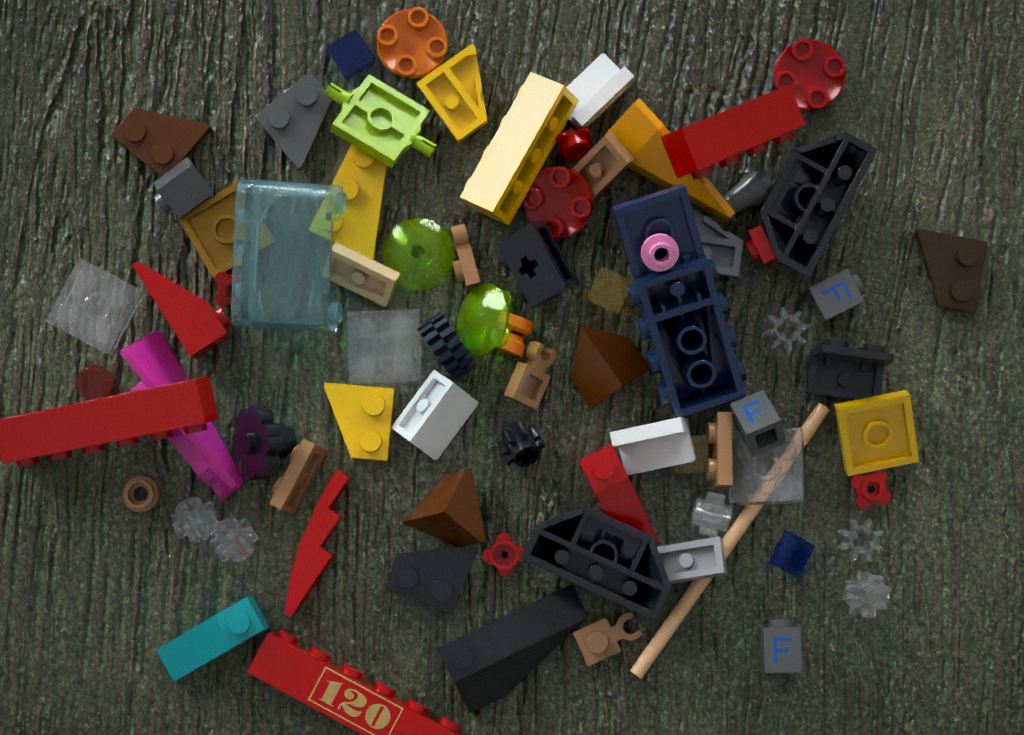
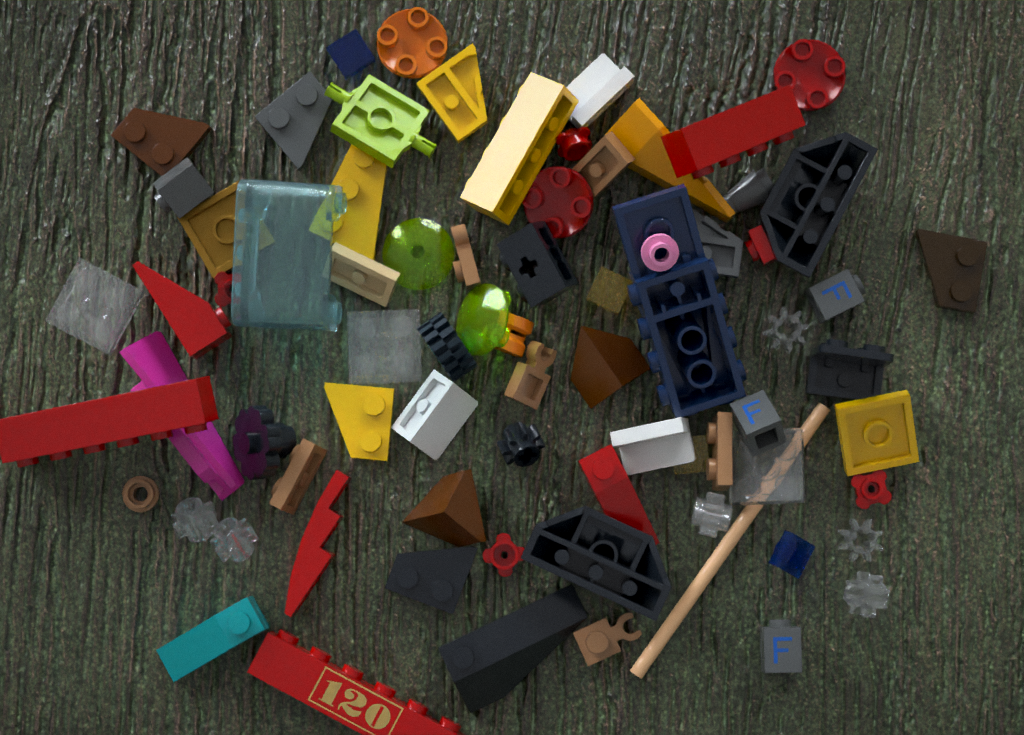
clear red tile [76,365,115,400] -> none
light grey plate [657,536,727,584] -> none

